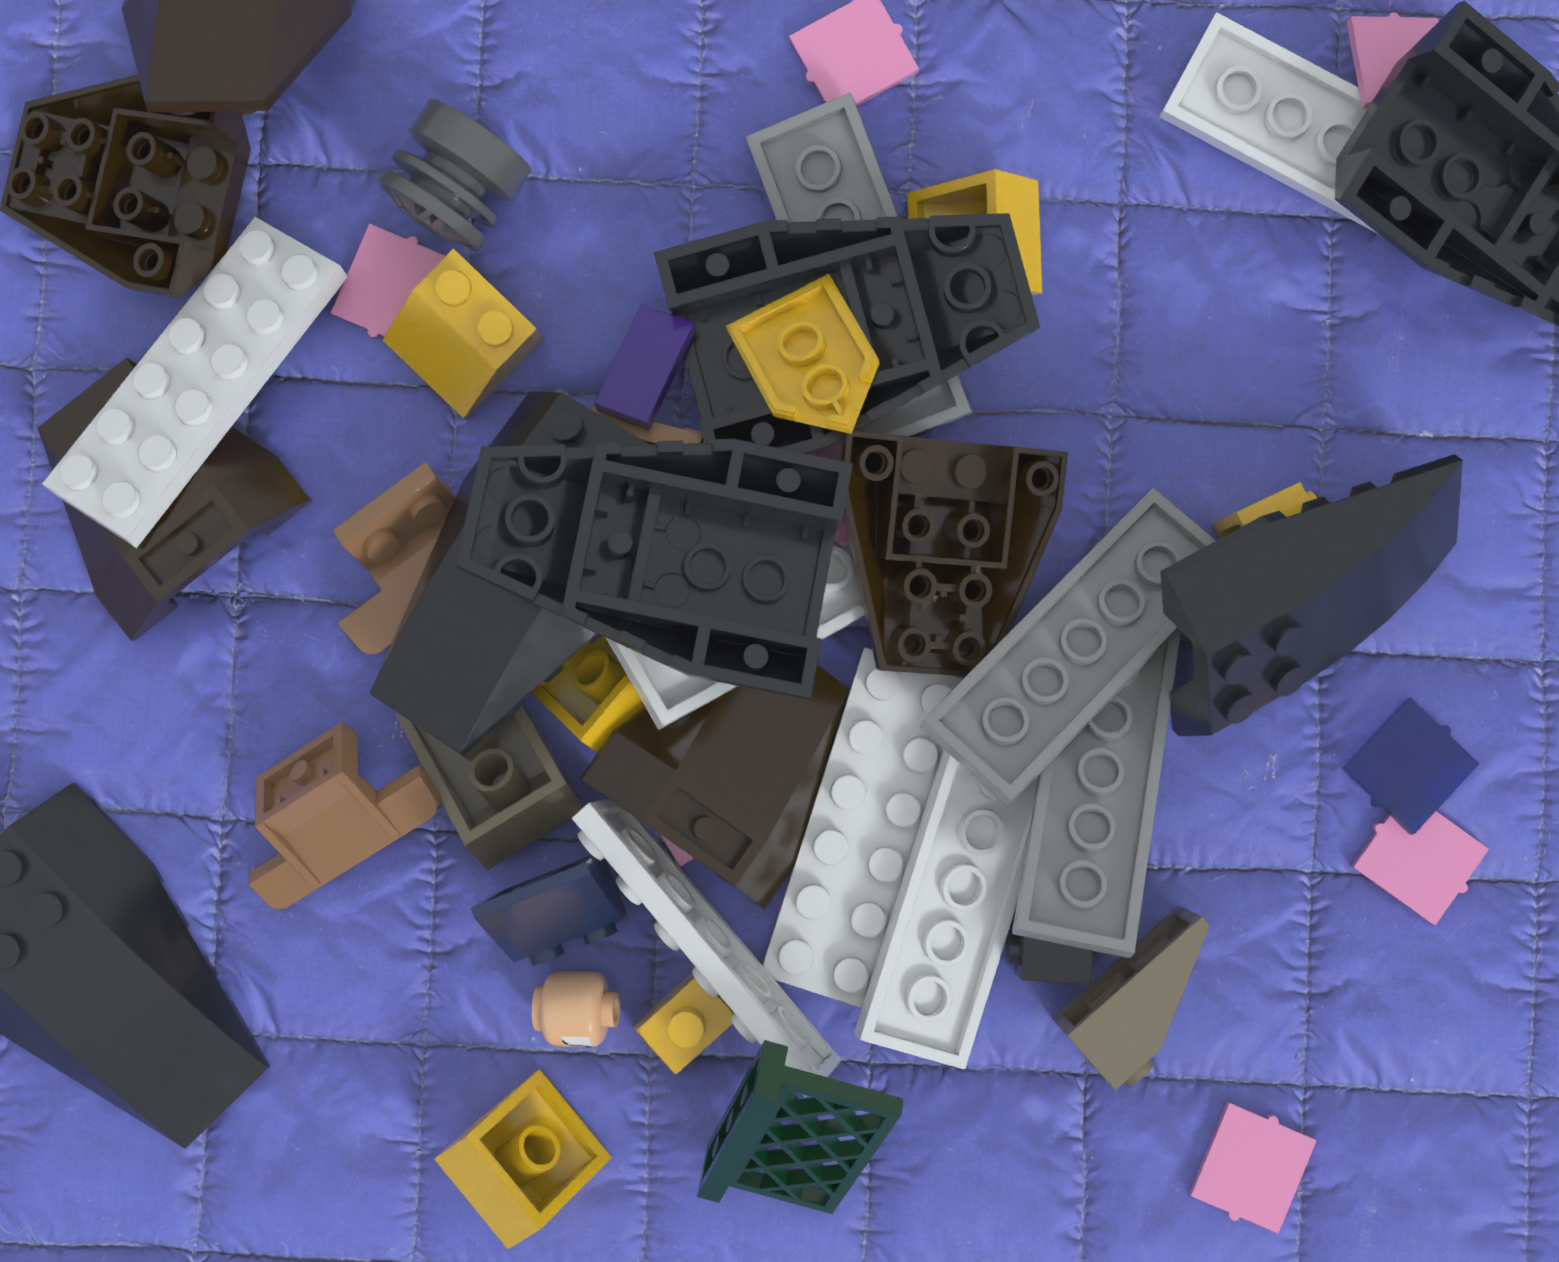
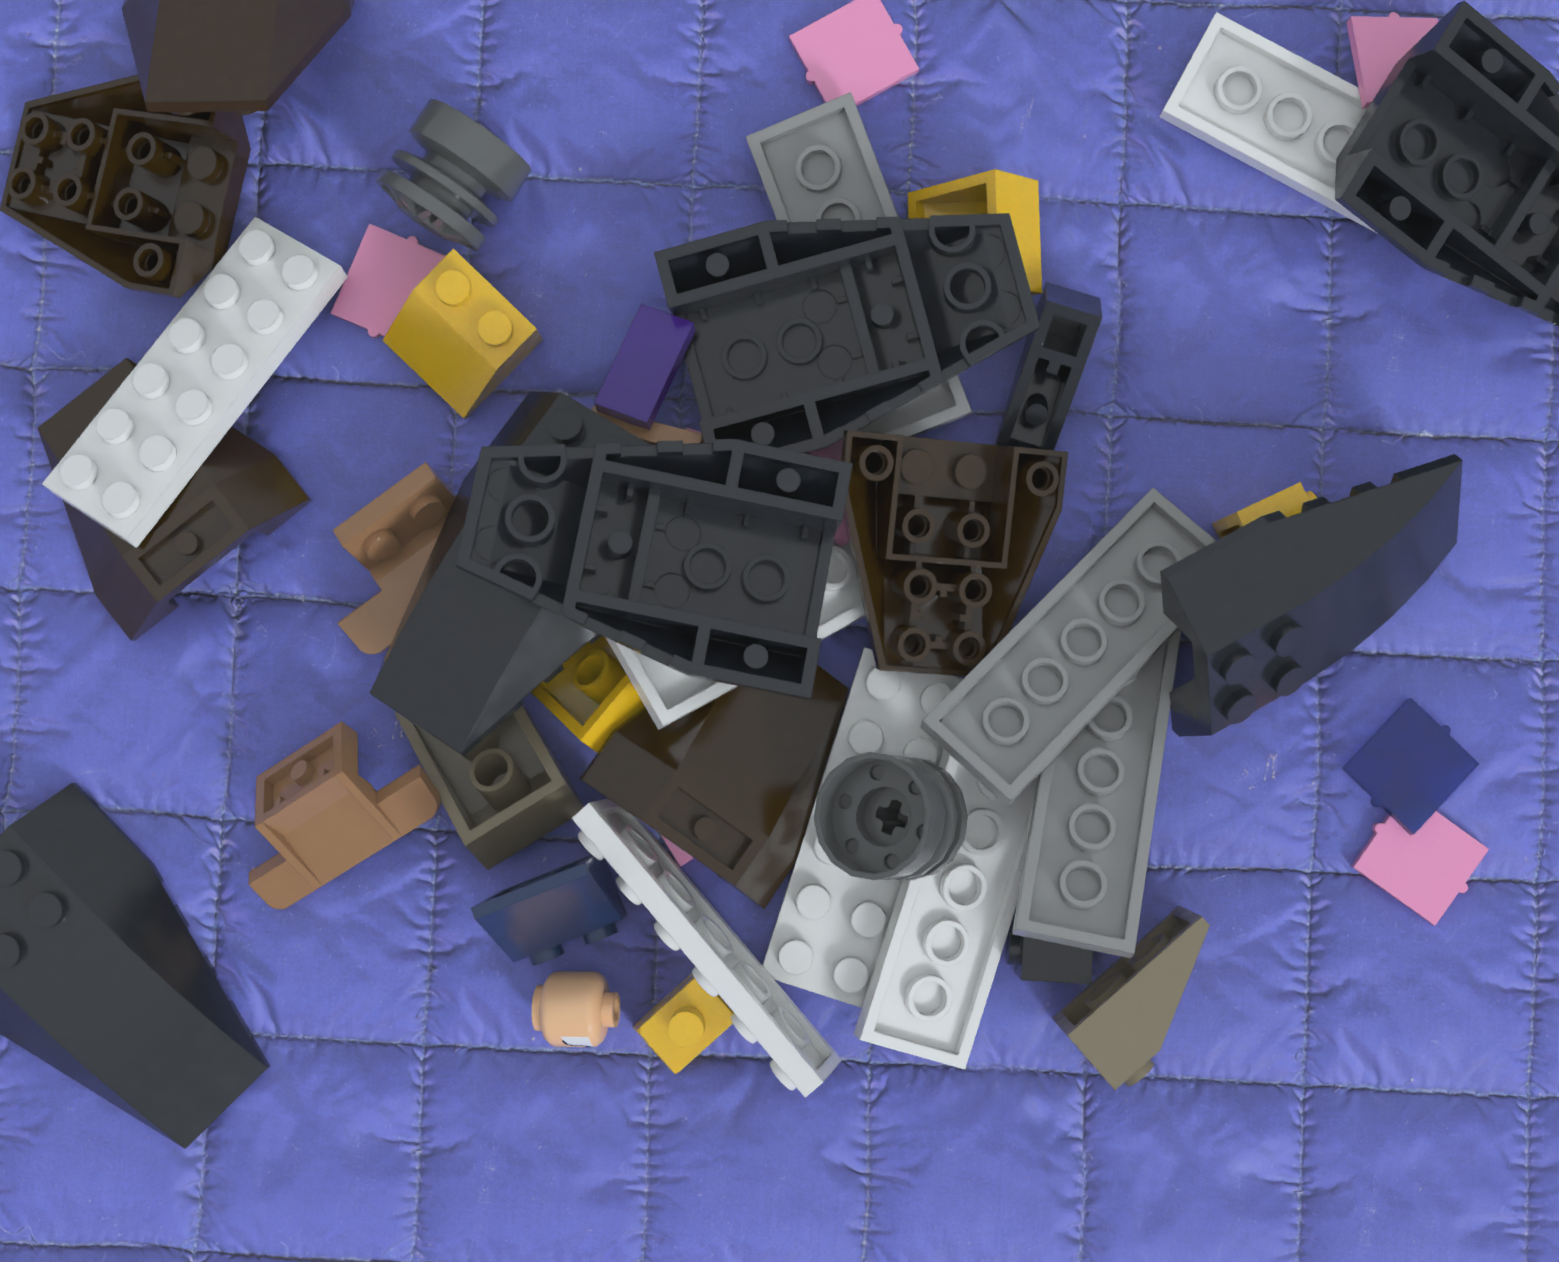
yellow slope [434,1069,612,1249] -> none
dark green fence [697,1040,903,1214] -> none
yellow tile [726,274,879,434] -> none
bright pink piece [1189,1101,1317,1234] -> none
none -> dark grey wheel [814,752,968,880]
none -> black slope [994,282,1102,450]

